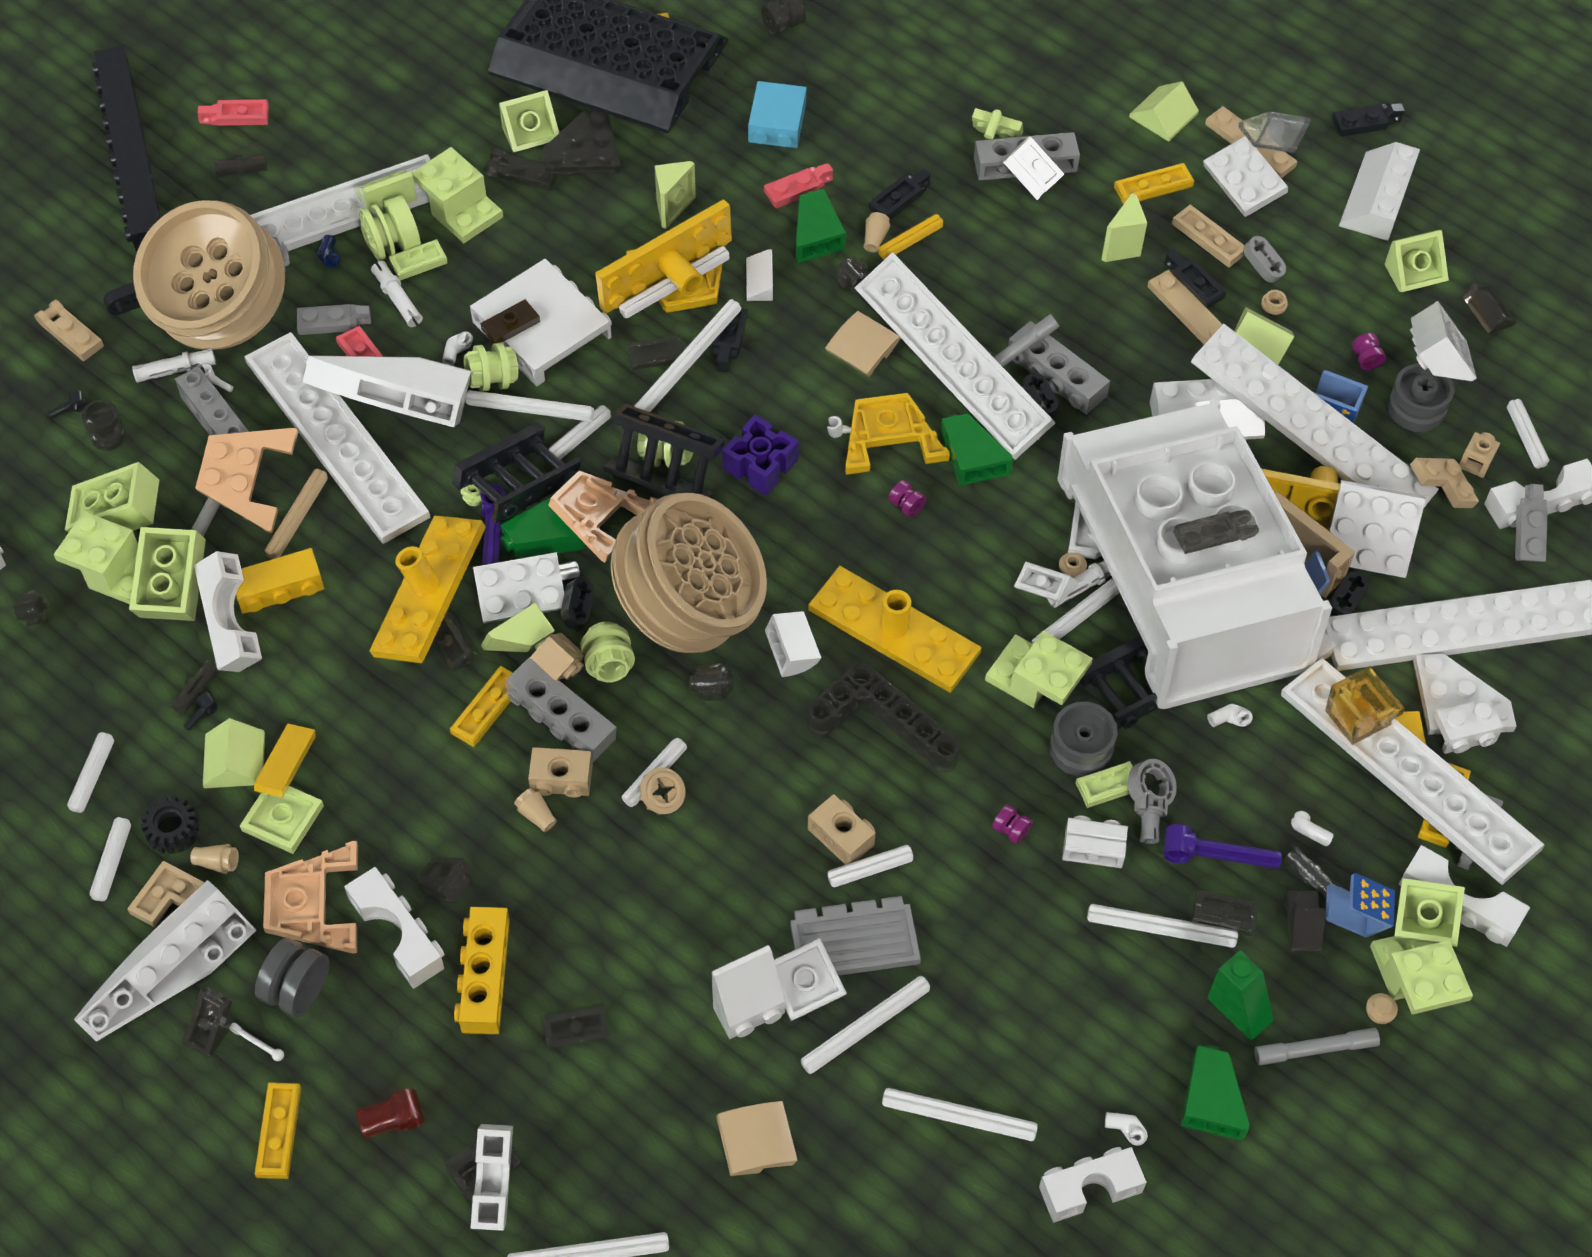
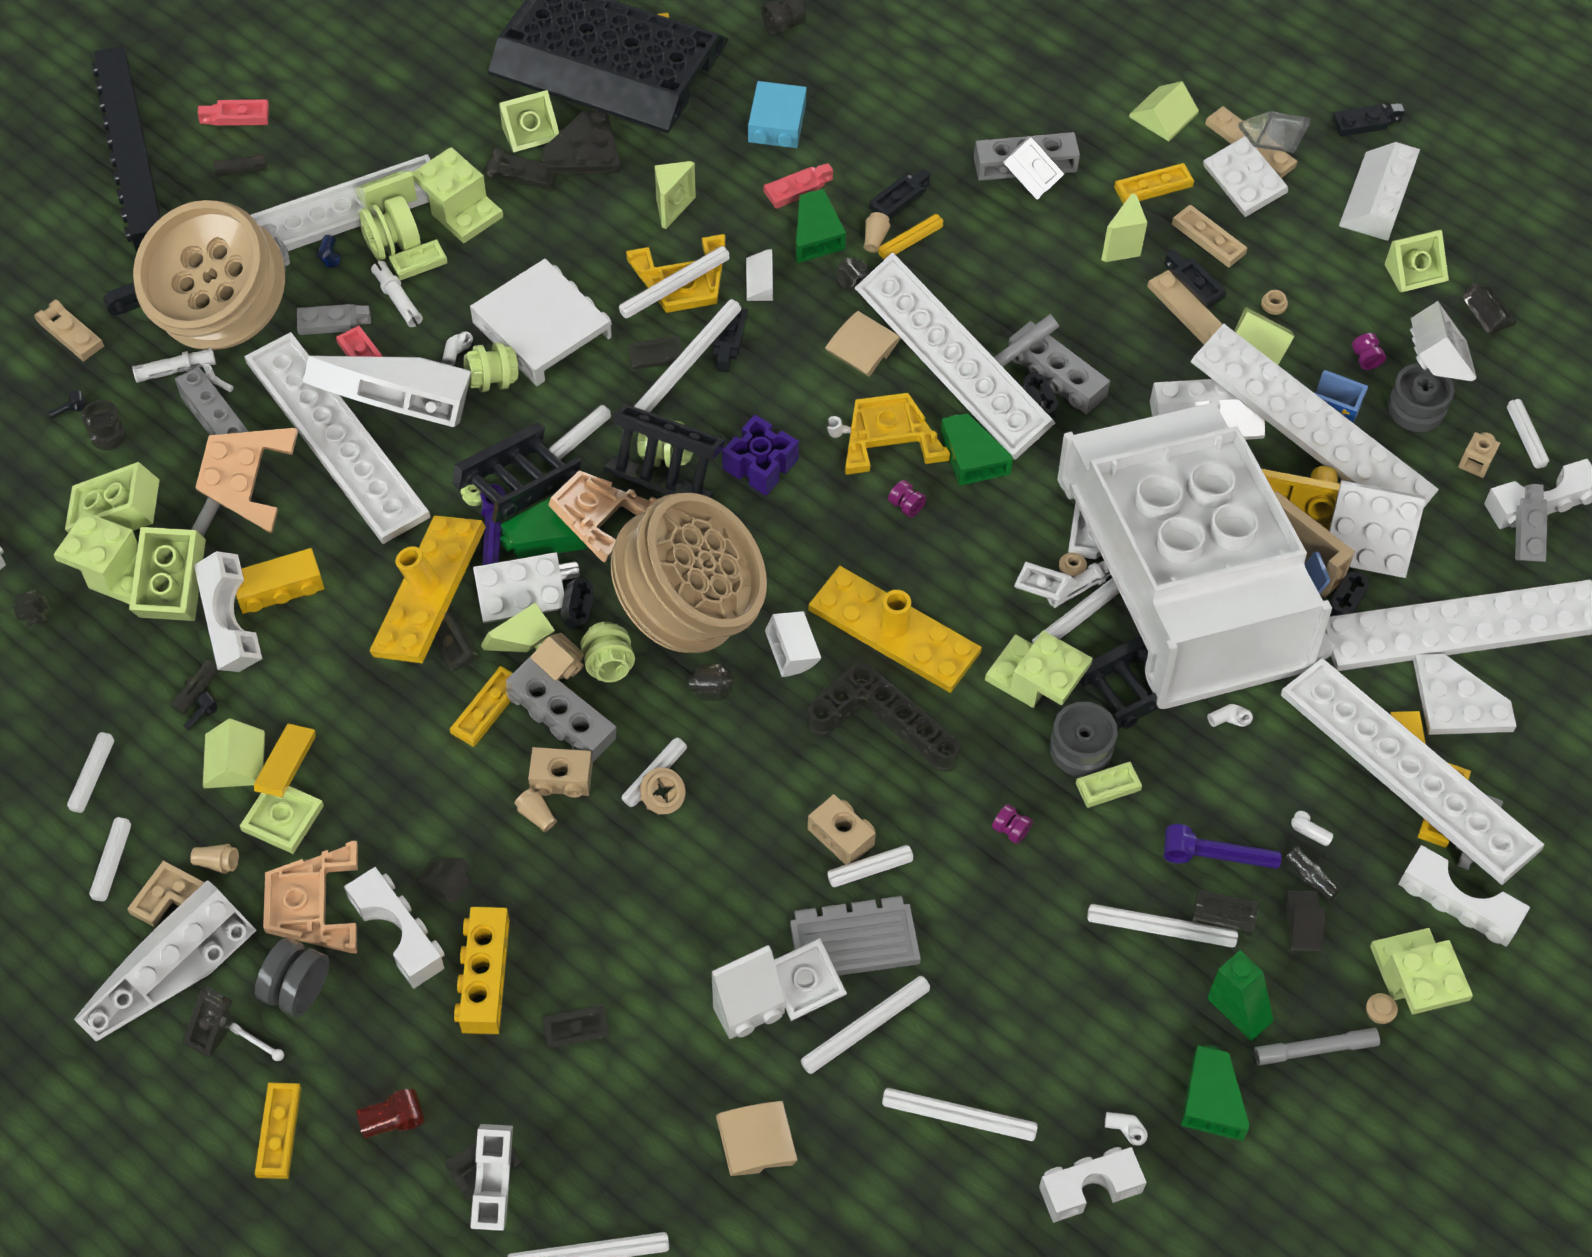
black tyre [141,795,200,854] -> none
tan axle [265,469,328,559] -> none
white axle [465,390,594,421] -> none
dark brown plate [480,299,540,344] -> none
yellow plate [595,199,732,314] -> none
yellowish green plate [972,108,1023,139] -> none
white brick [1062,816,1128,868] -> none
light grey pin [1128,759,1176,844] -> none
clear smoke hinge [1173,509,1259,554] -> none
light grey beam [1243,236,1286,283] -> none
clear yellow plate [1325,666,1405,745] -> none
piece [1325,873,1395,938] -> none
yellowish green slope [1394,878,1465,947] -> none
tan plate [1410,458,1479,508] -> none
white bracket [1434,698,1504,754] -> none

